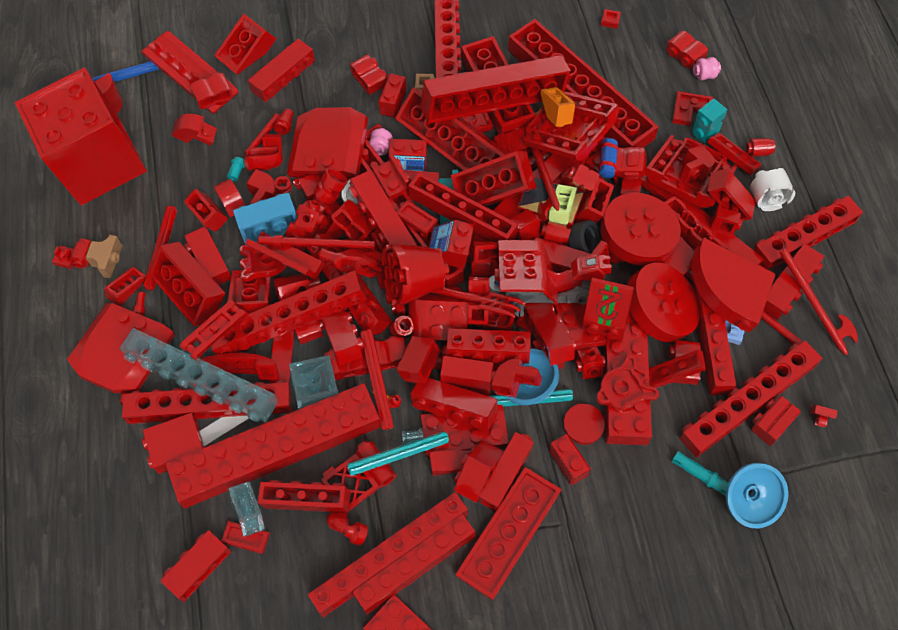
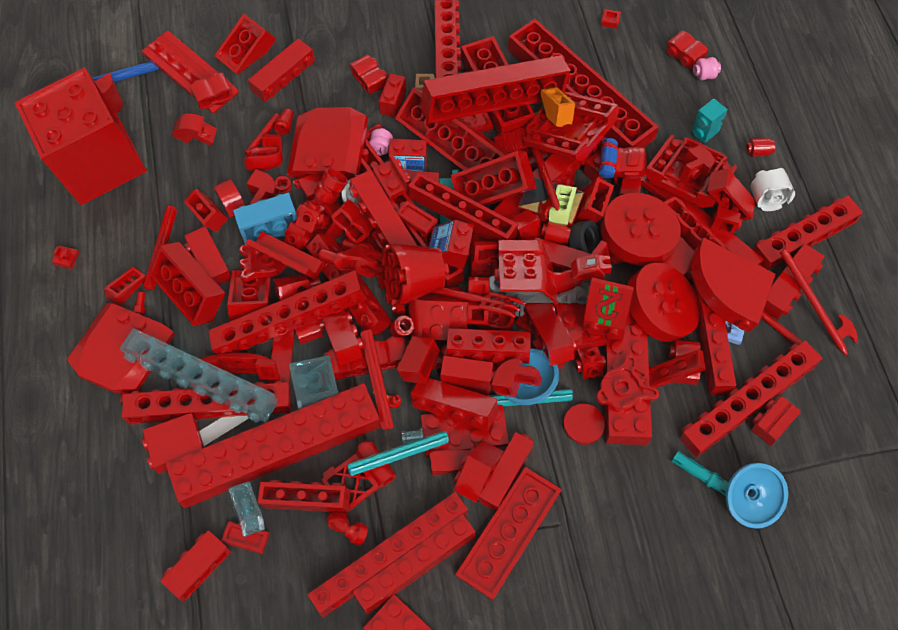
red brick [70,239,91,268] -> none
medium nougat brick [86,235,122,278] -> none
red plate [180,300,248,360] -> none
teal pin [226,157,245,182] -> none
red bar [259,235,376,249] -> none
red brick [549,434,591,485] -> none
red brick [561,164,599,193] -> none
red tile [672,91,713,126] -> none
red tile [707,133,762,175] -> none
red tile [810,405,838,427] -> none

